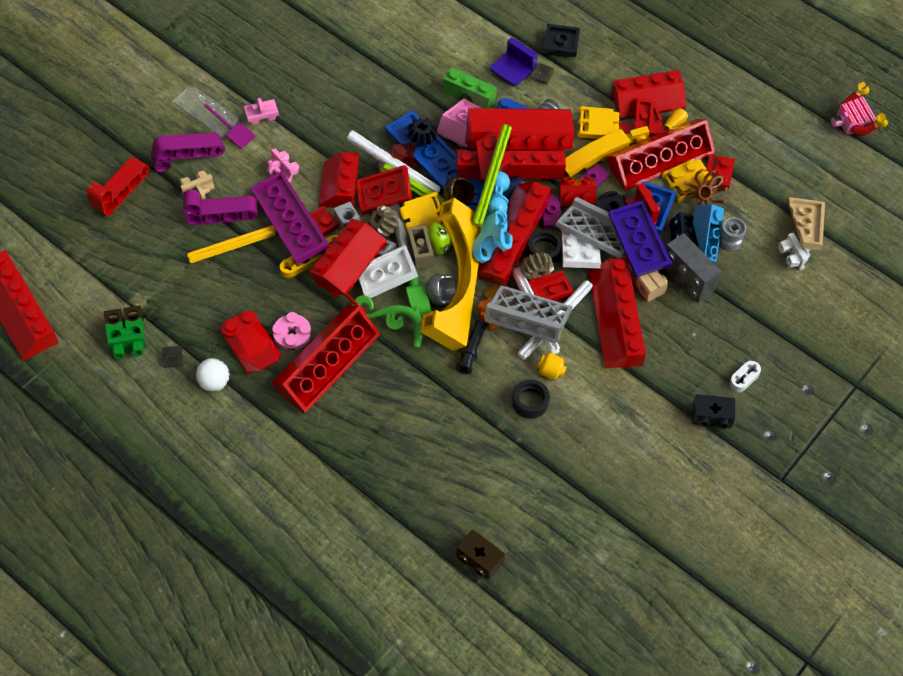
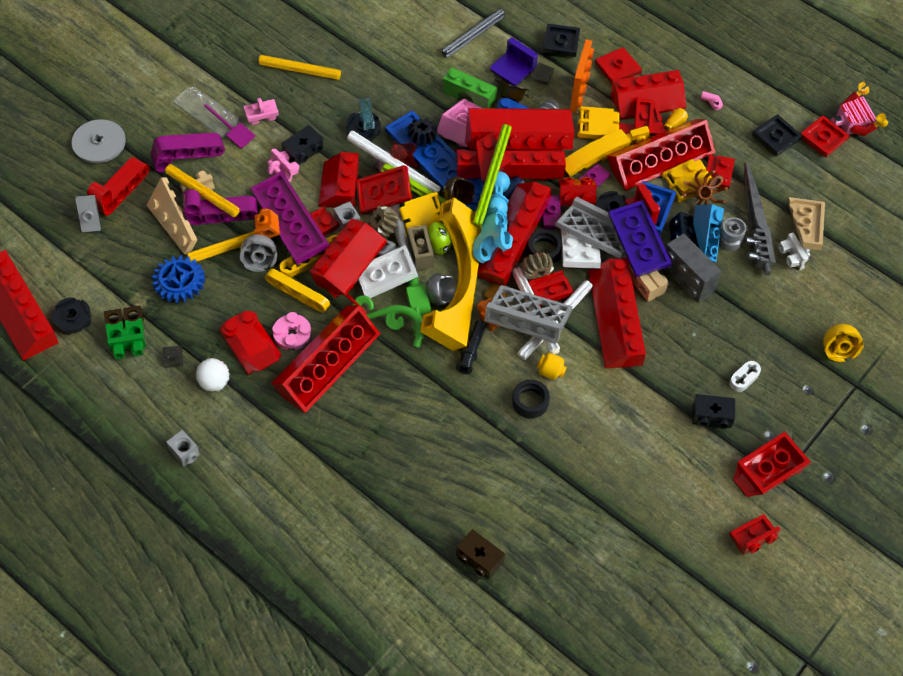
none -> black plate [51,297,92,335]
none -> light grey piece [72,119,126,163]
none -> light grey plate [75,195,101,232]
none -> tan wing [146,178,197,254]
none -> blue gear [152,255,205,304]
none -> yellow axle [165,164,240,217]
none -> light grey brick [166,430,200,467]
none -> light grey cylinder [240,234,277,272]
none -> orange brick [254,209,280,238]
none -> yellow axle [258,55,341,80]
none -> yellow beam [265,269,330,313]
none -> black brick [281,125,323,165]
none -> black plate [346,110,381,142]
none -> clear light blue piece [359,97,375,130]
none -> axle [442,9,505,58]
none -> dark brown piece [494,79,530,103]
none -> orange plate [570,40,594,114]
none -> red plate [595,47,642,83]
none -> bright pink arm [701,91,723,110]
none -> red bracket [729,514,781,555]
none -> red slope [733,432,811,497]
none -> flat silver piece [744,162,776,275]
none -> black plate [752,114,802,157]
none -> red plate [800,115,850,158]
none -> yellow cylinder [823,323,864,362]

